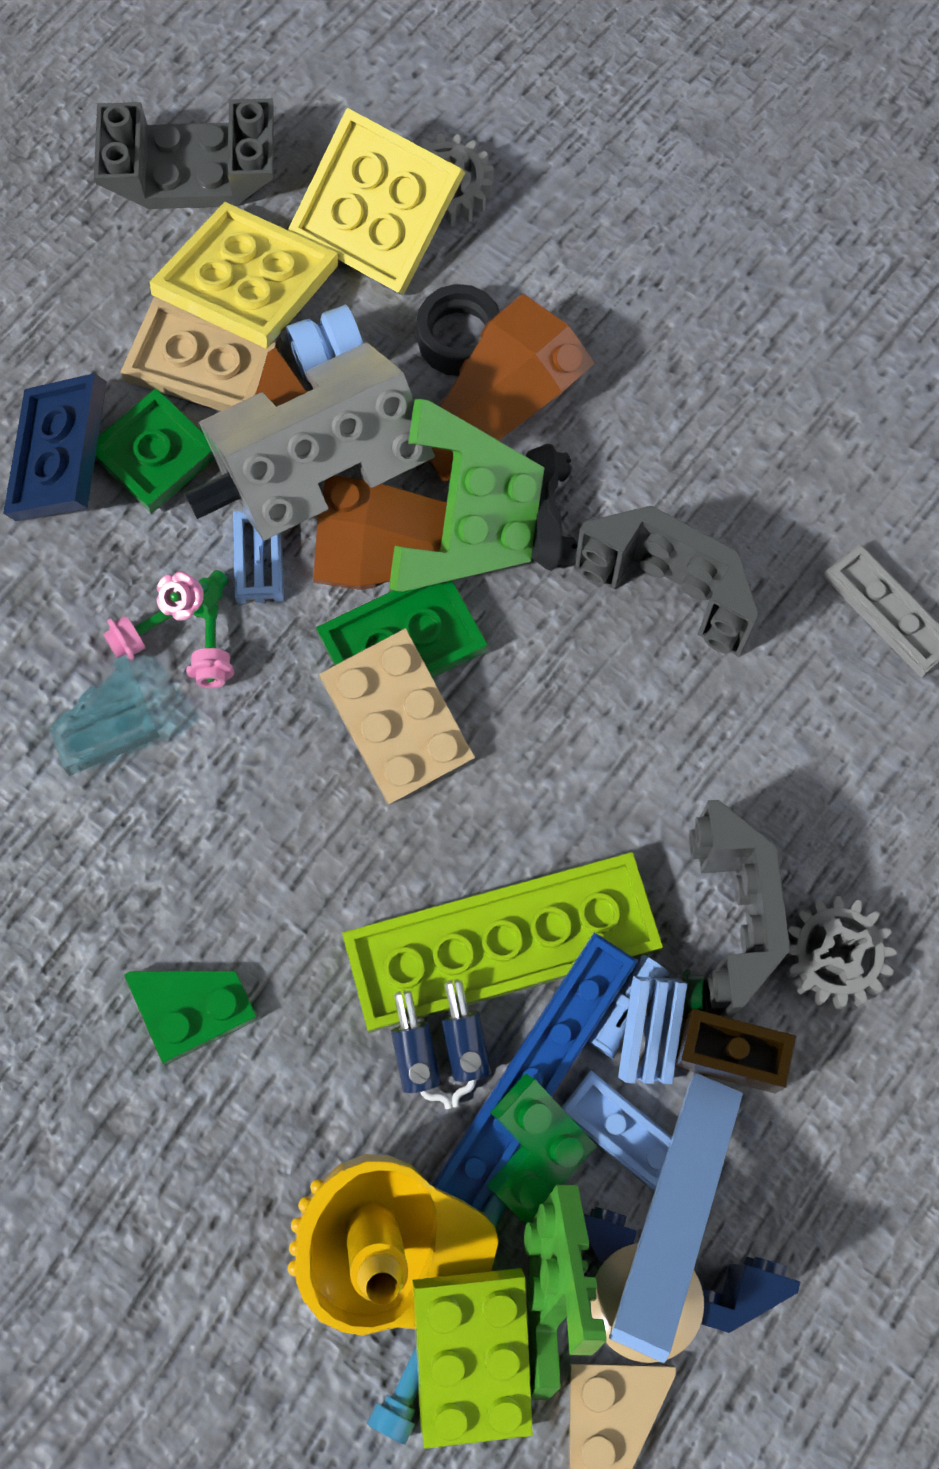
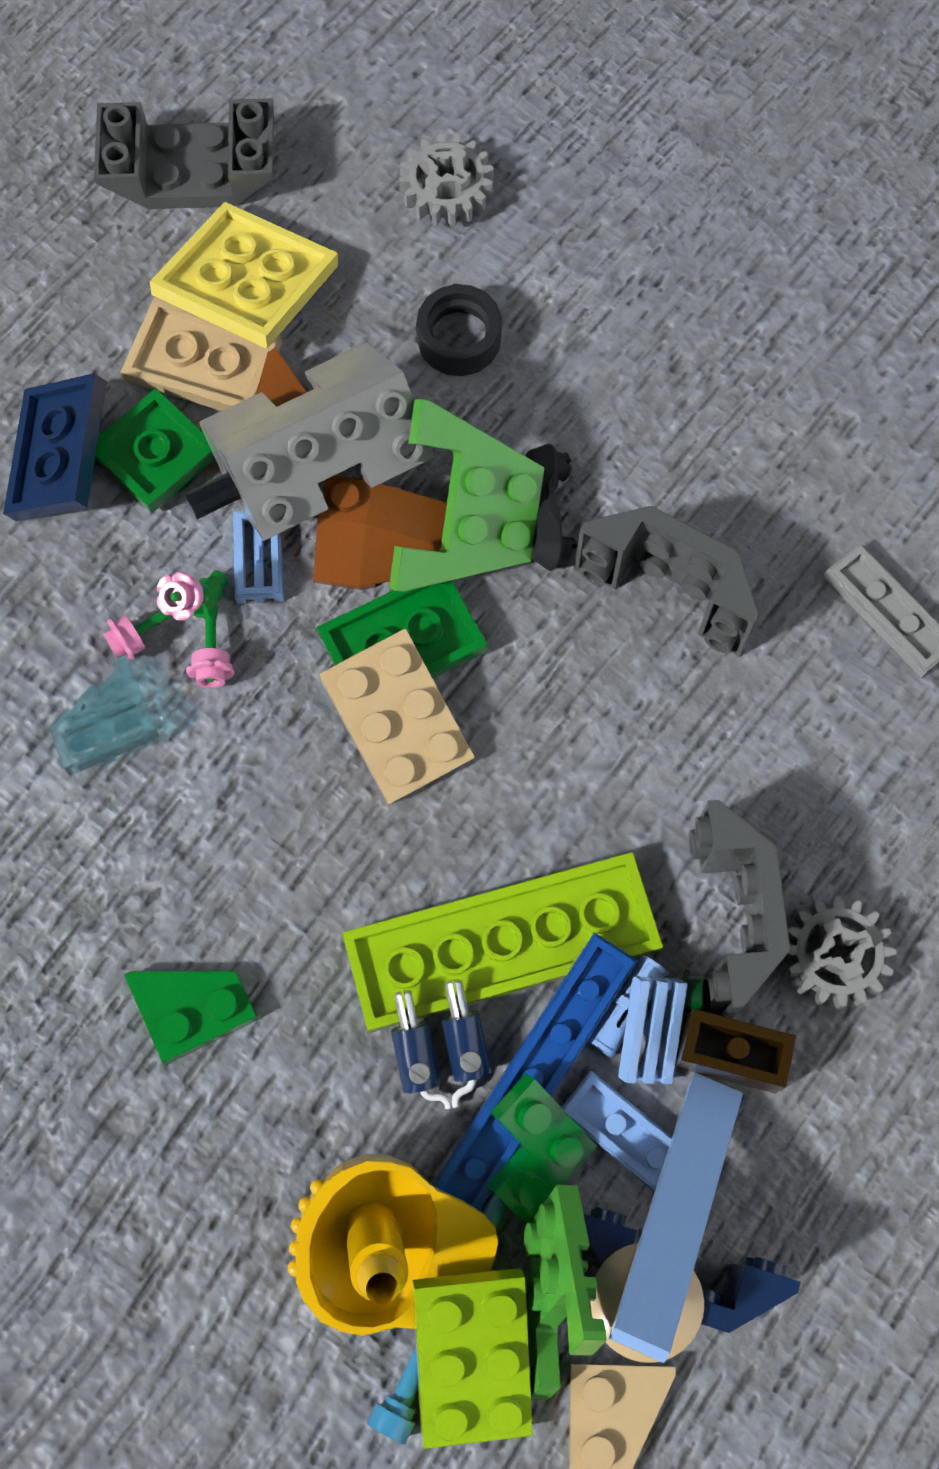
light blue wheel [286,305,363,383] -> none
light yellow plate [288,108,466,296] -> none
dark orange wedge [427,294,595,482] -> none

